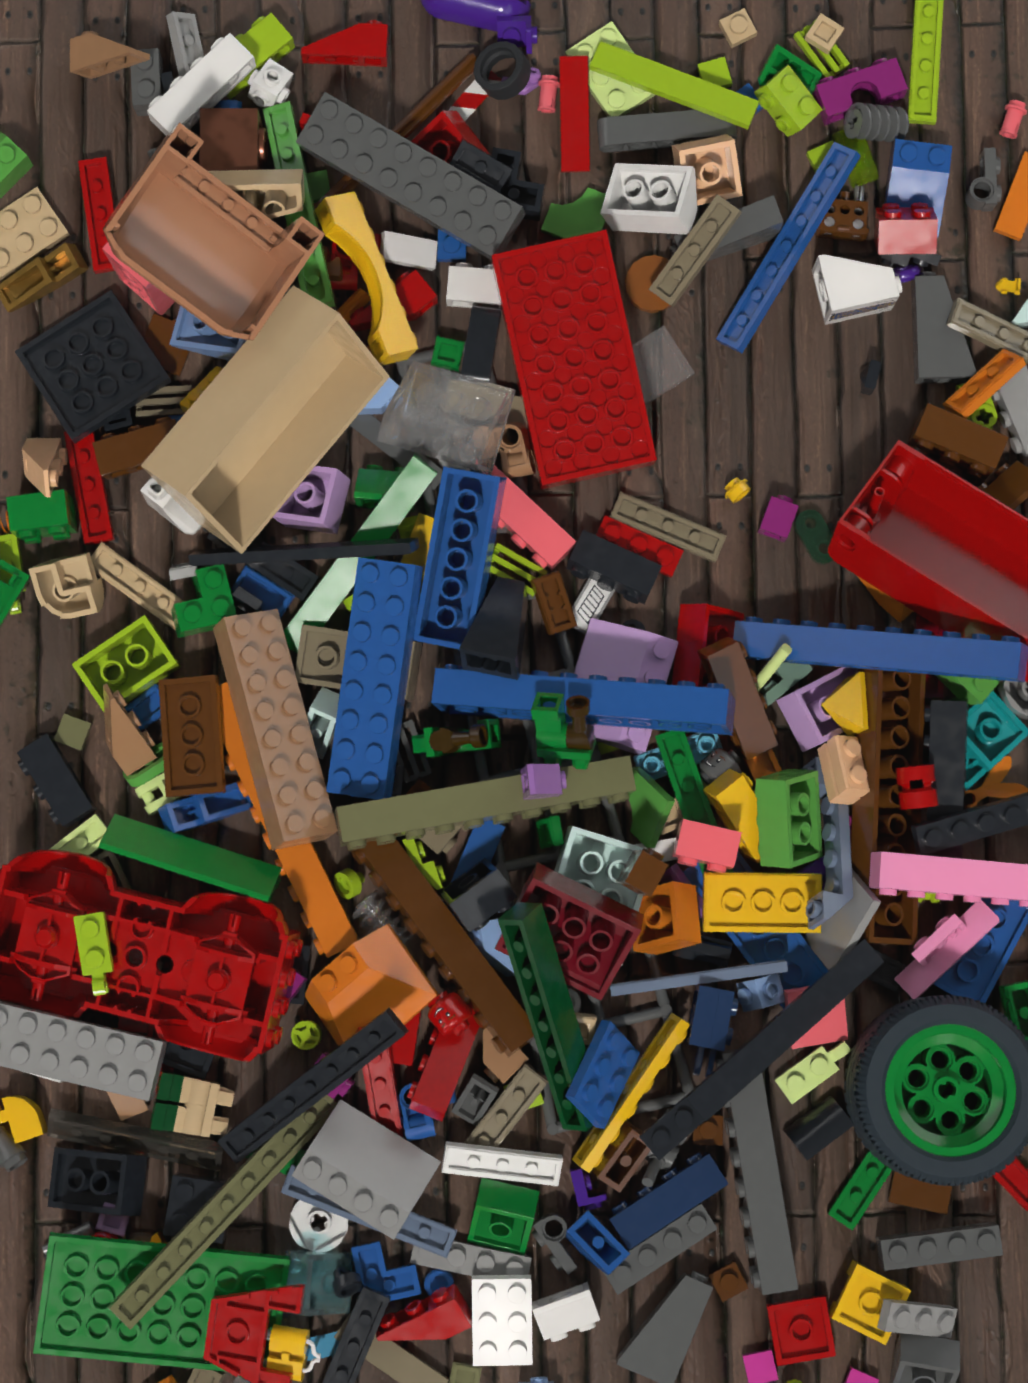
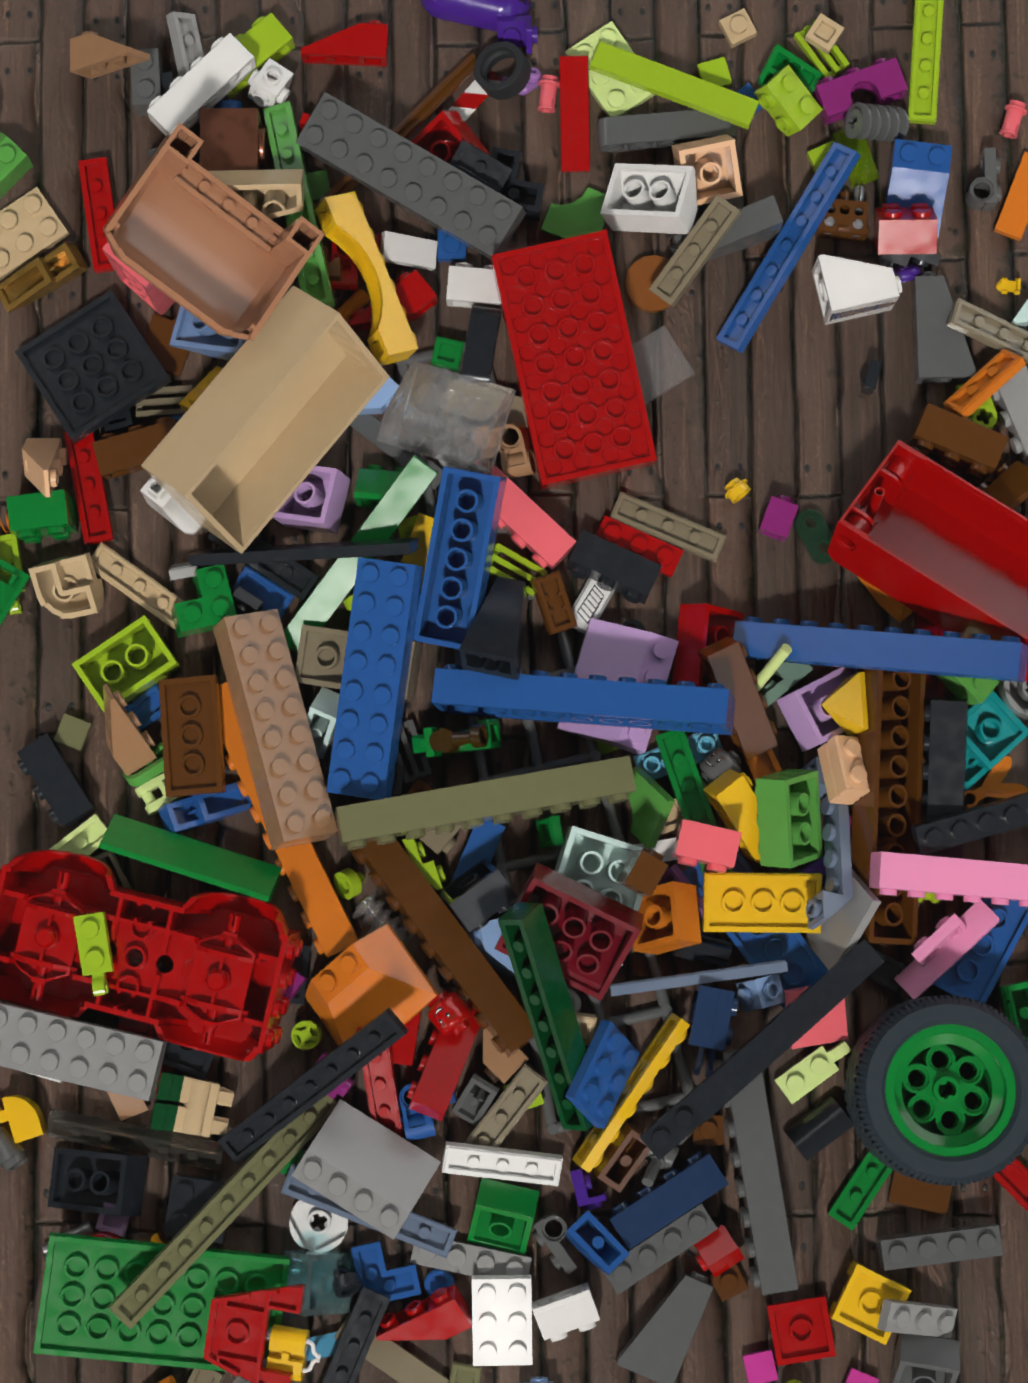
medium lavender slope [520,764,567,800] -> none
green hips [531,692,596,770] -> none
red wheel [895,764,939,810] -> none
none -> red brick [694,1225,745,1278]

